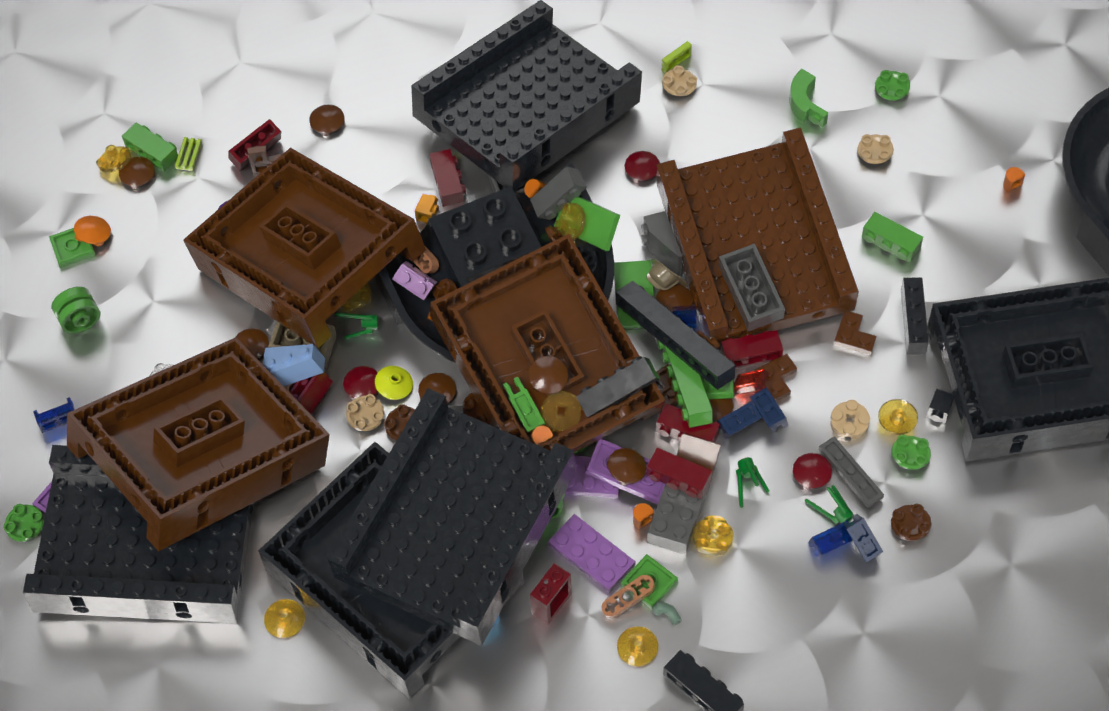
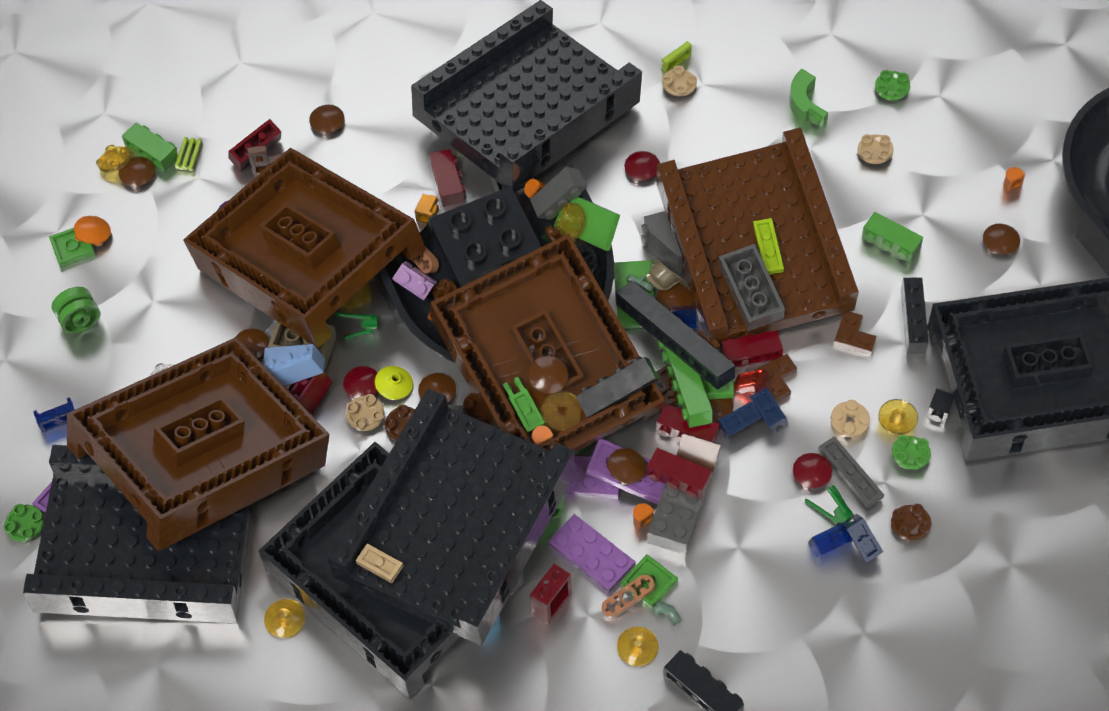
clear yellow plate [693,516,734,556] -> none
green plant [736,457,769,508] -> none
none -> tan plate [356,544,403,583]
none -> sand green piece [626,275,653,293]
none -> lime plate [753,218,784,275]
none -> reddish brown dish [983,223,1020,255]

